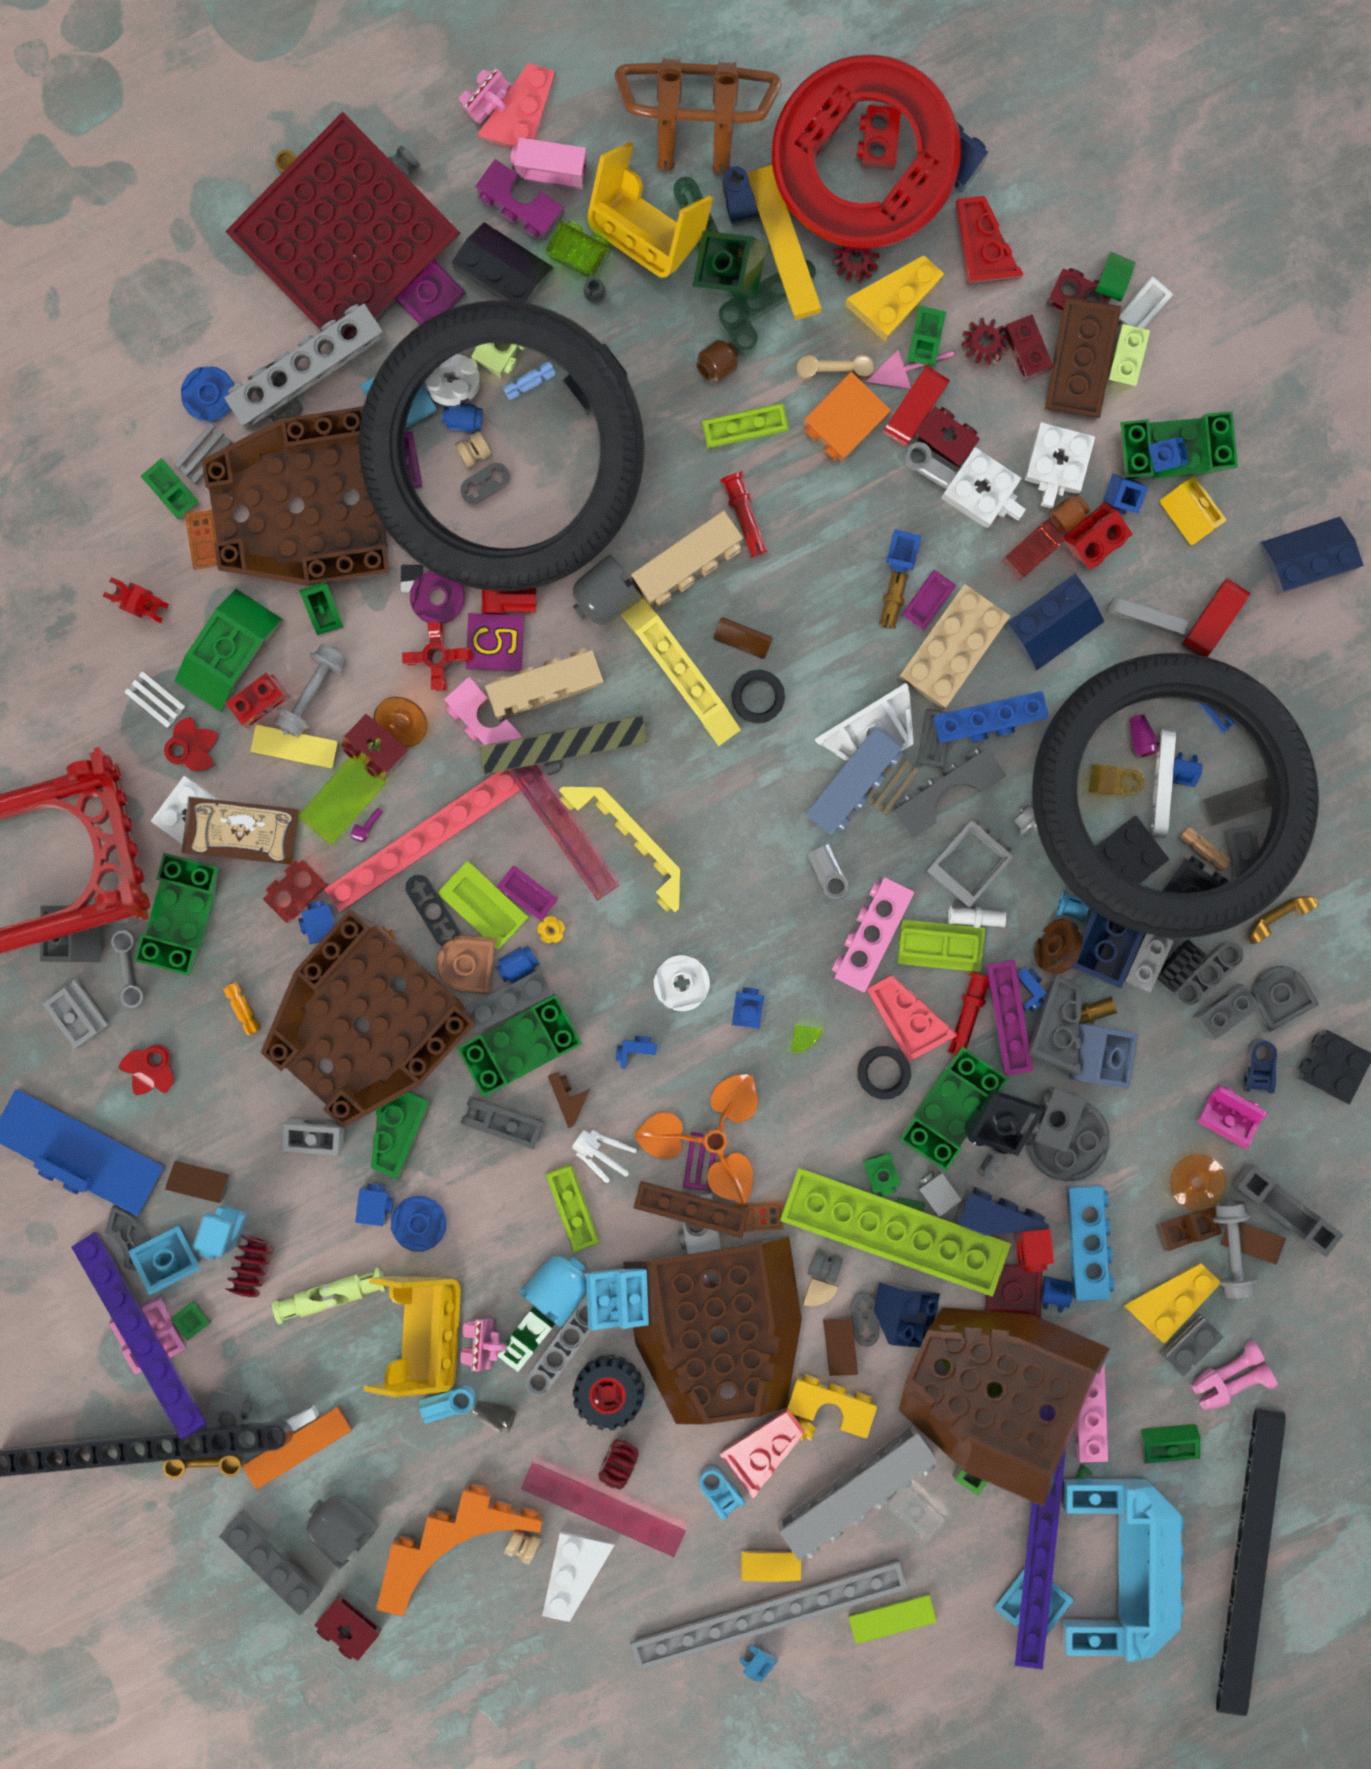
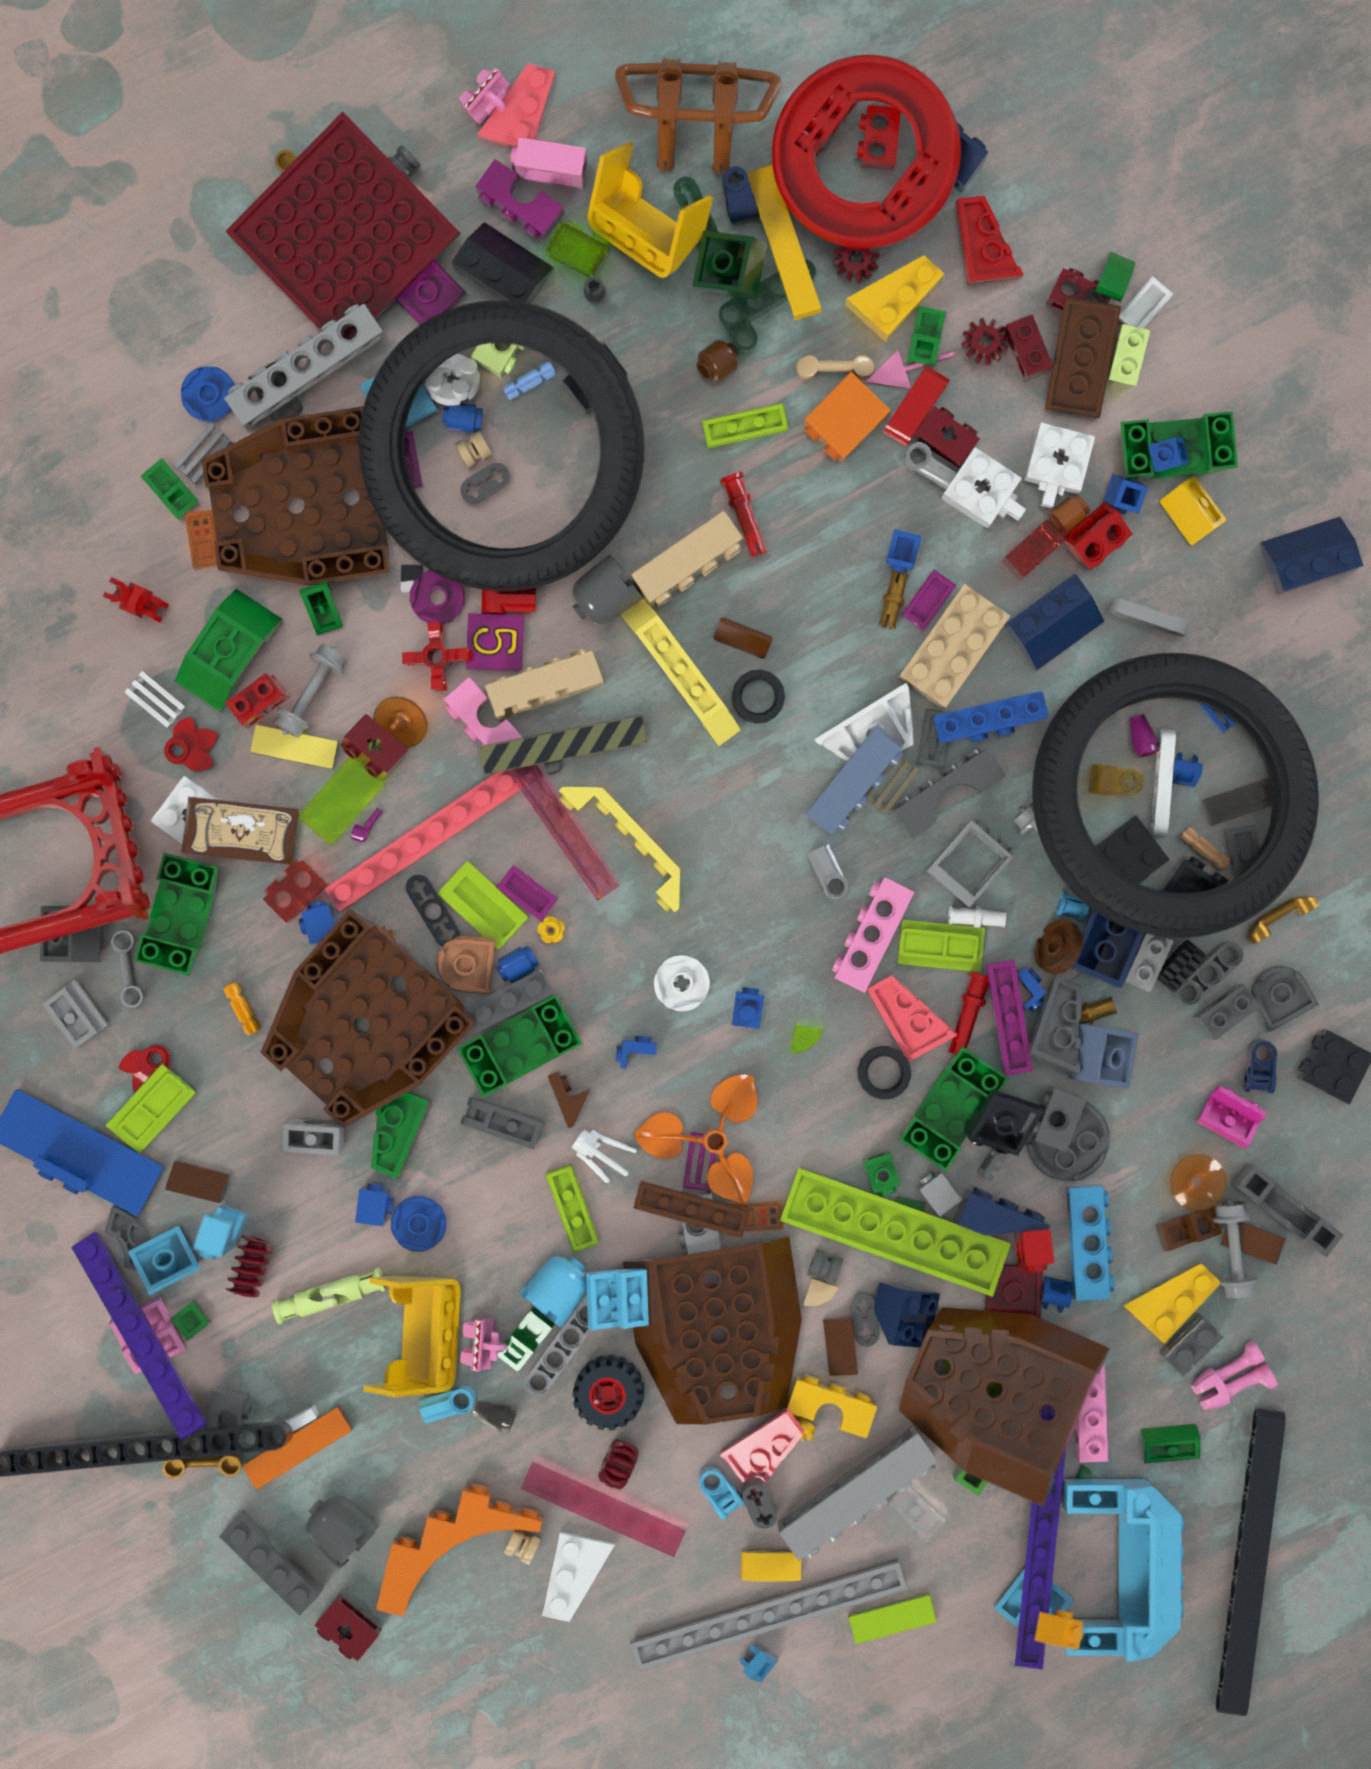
red beam [1182,577,1251,657] -> none
none -> lime piece [105,1063,196,1153]
none -> dark grey beam [742,1477,777,1529]
none -> light orange brick [1035,1610,1084,1650]

